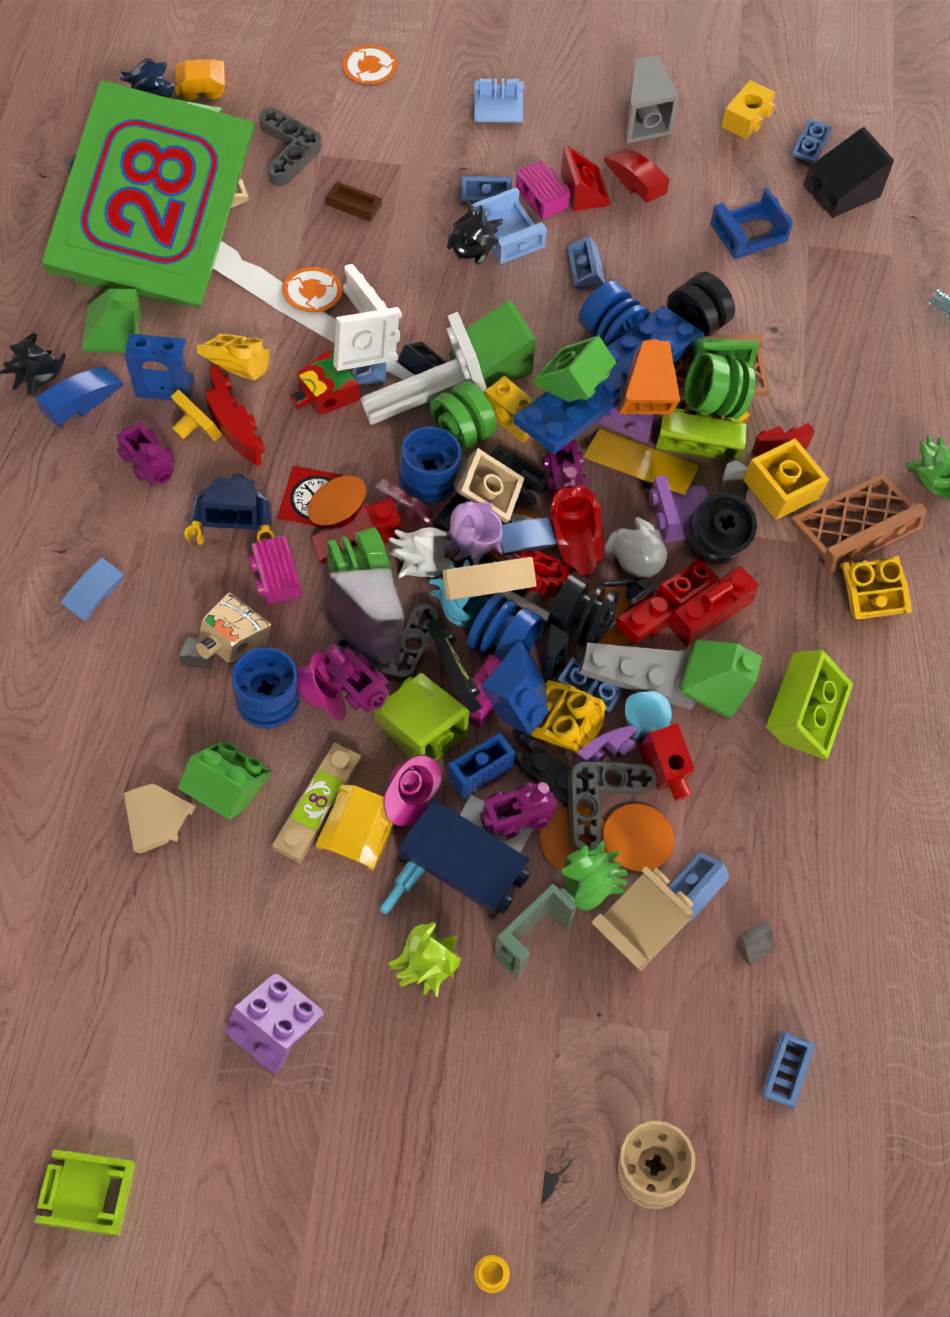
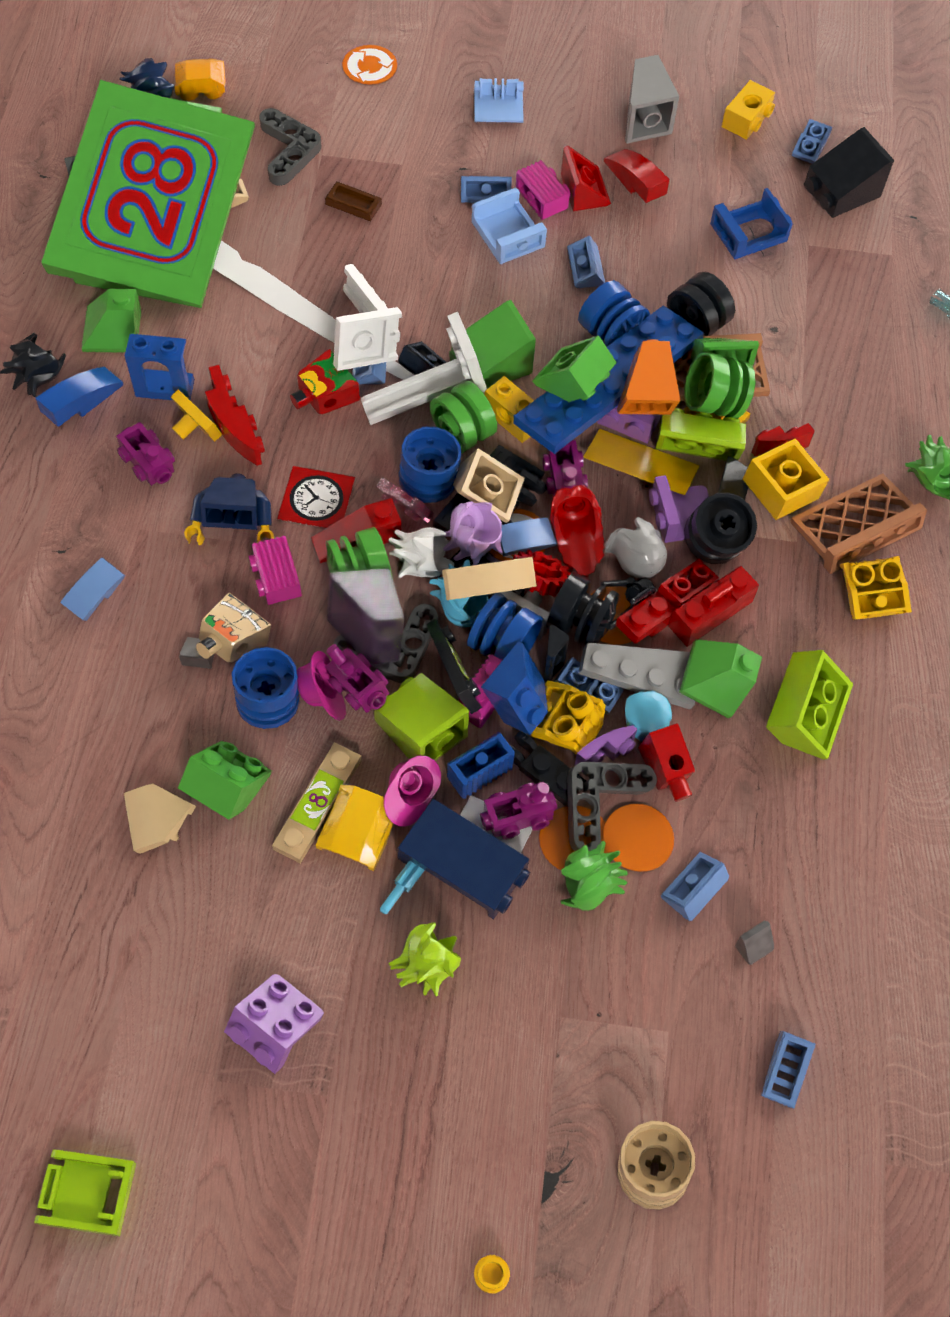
yellow slope [197,334,270,381] -> none
sticker [282,267,343,312] -> none
orange sticker [307,476,366,525] -> none
black hair [447,202,503,265] -> none
sand green panel [494,884,577,979] -> none
tan panel [591,866,695,971] -> none

